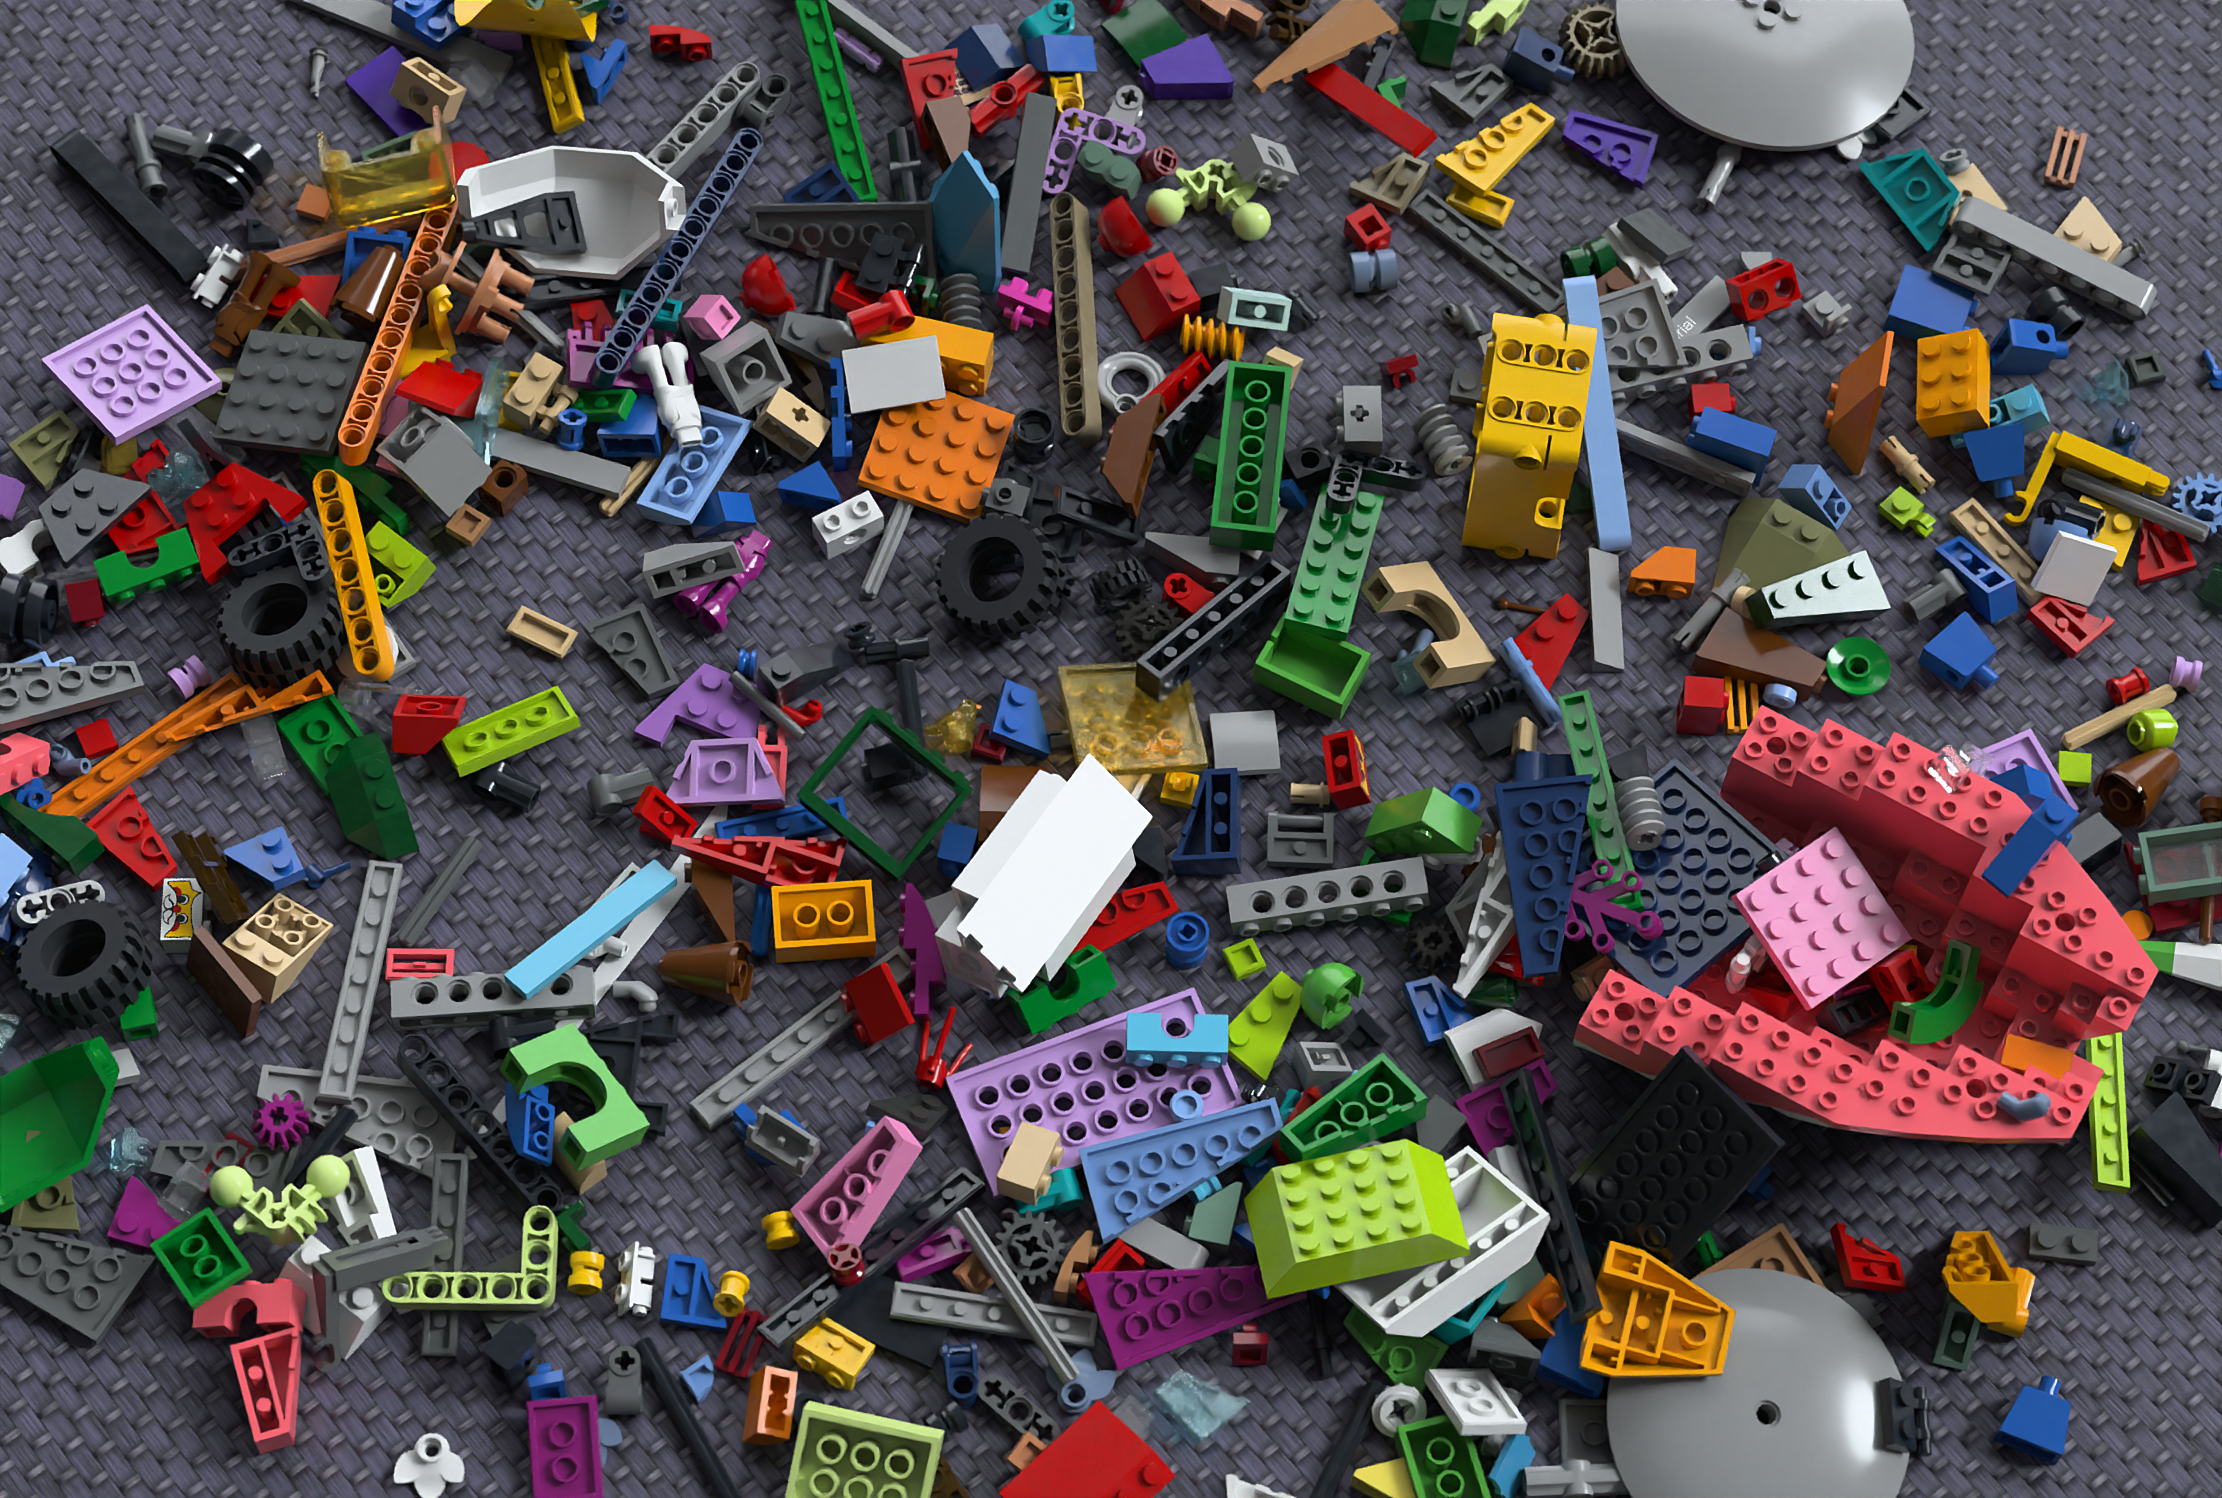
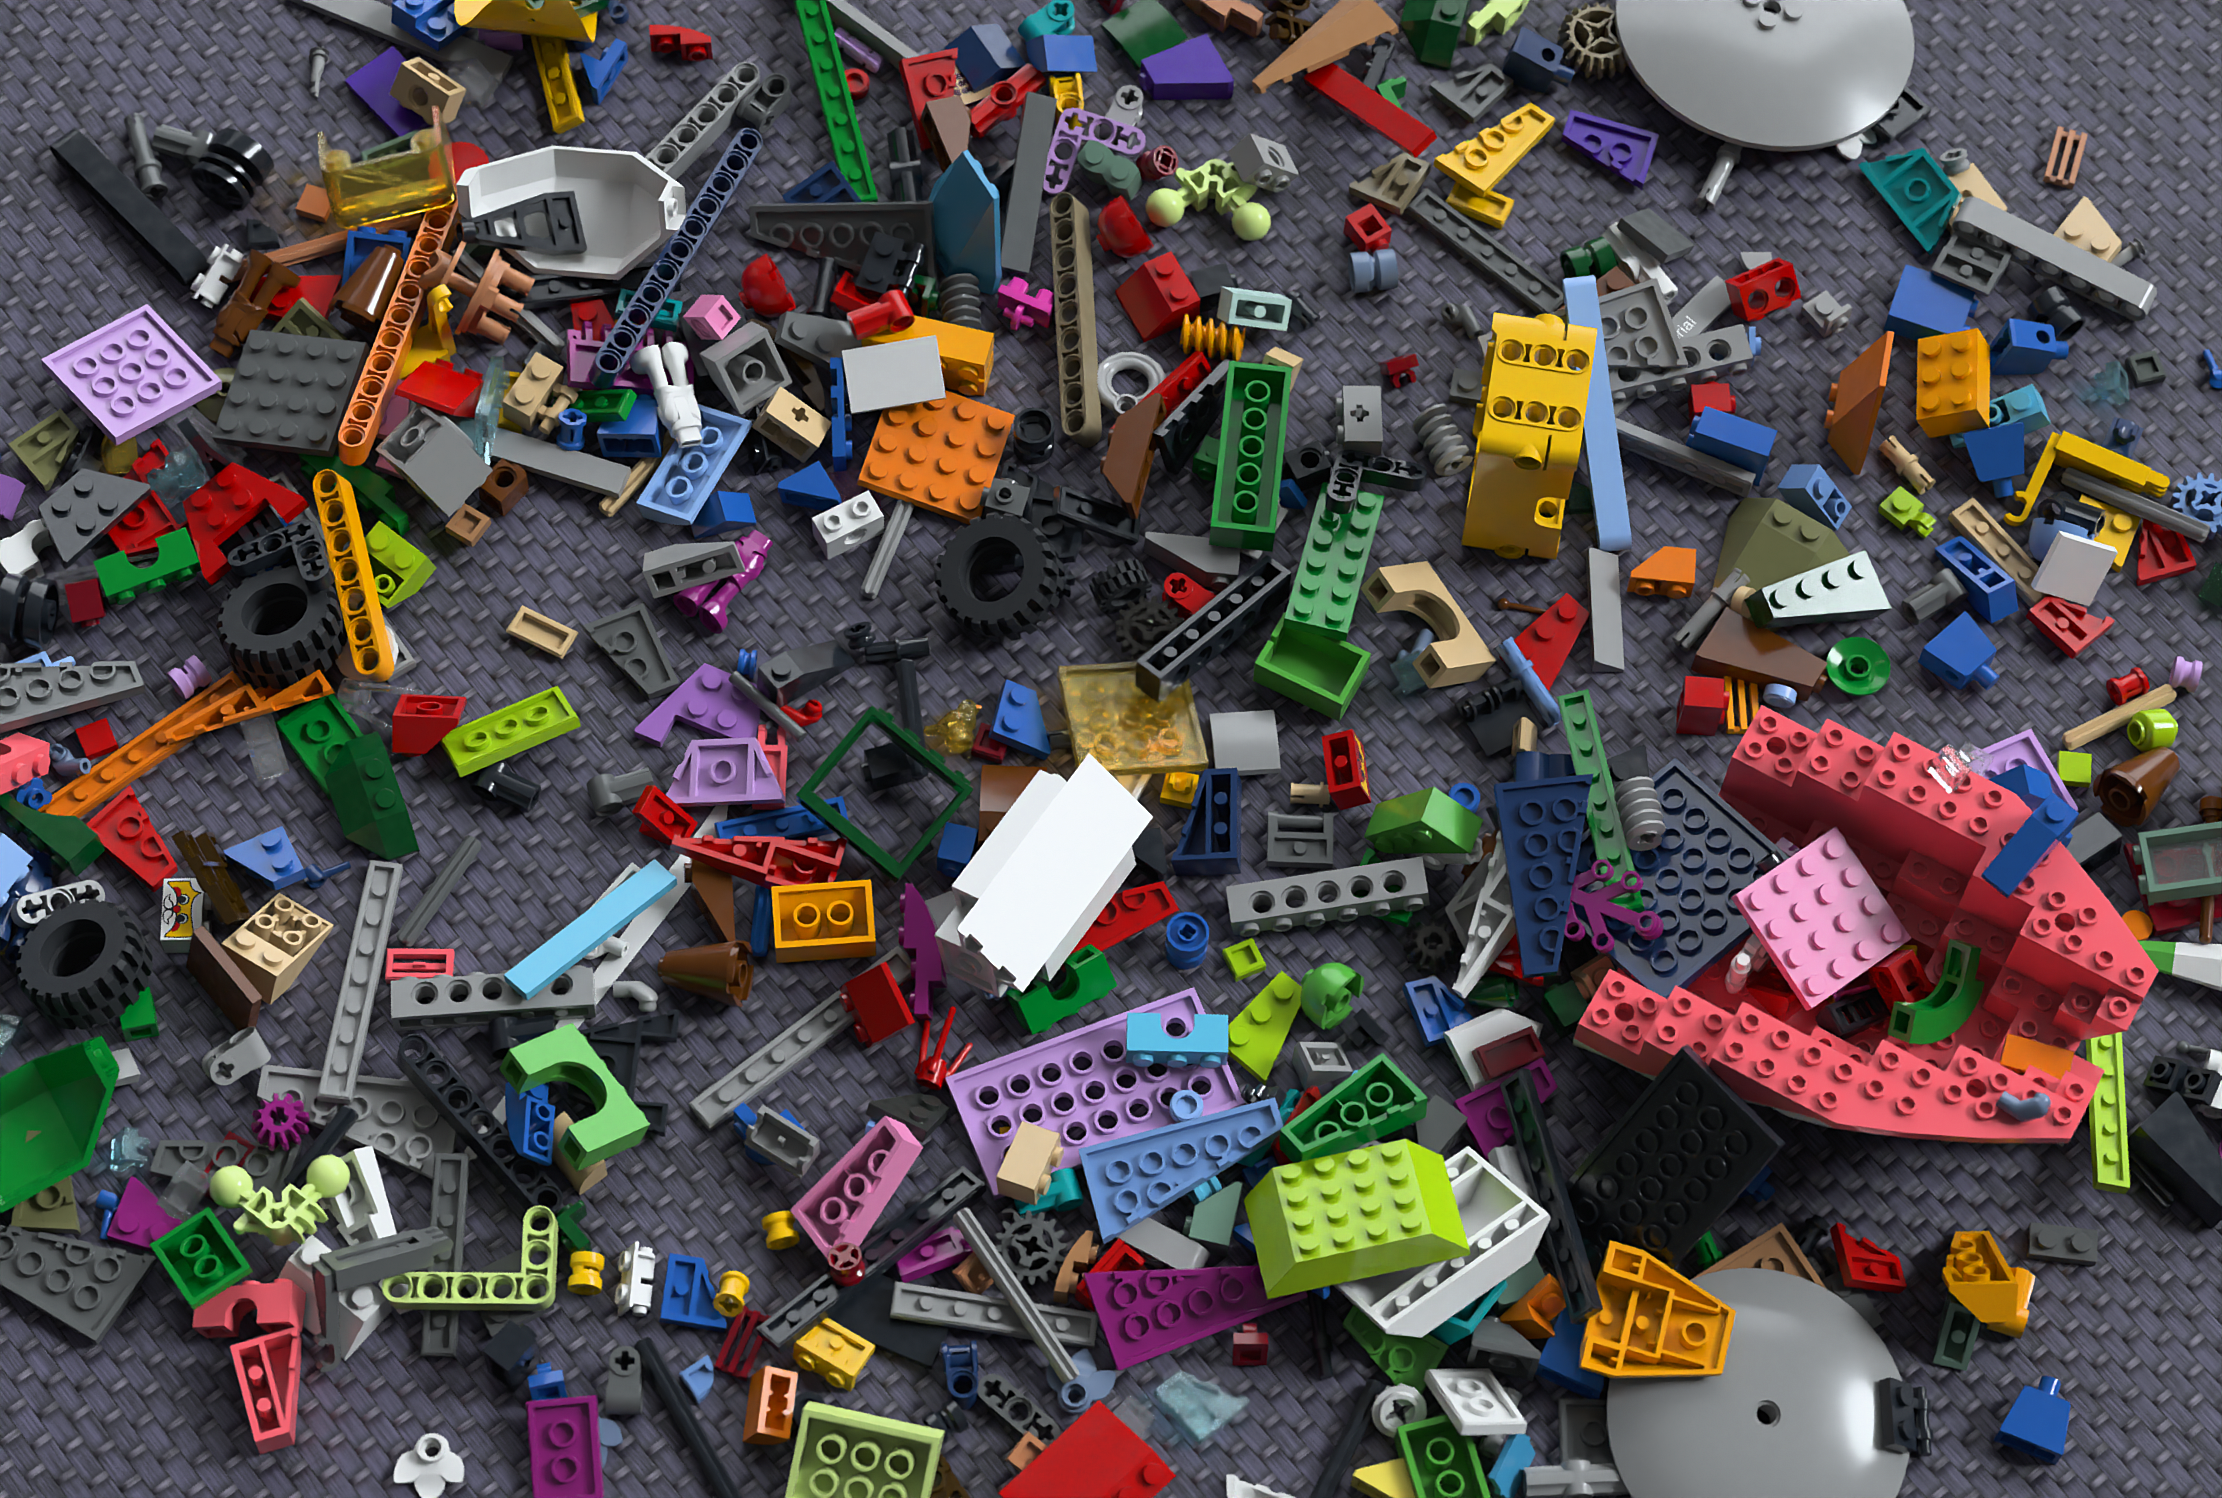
none -> blue hand [96,1190,120,1240]
none -> light grey piece [202,1027,271,1085]
none -> red tile [844,68,870,100]
none -> dark green brick [1540,980,1589,1039]
none -> black pin [1794,1214,1830,1259]

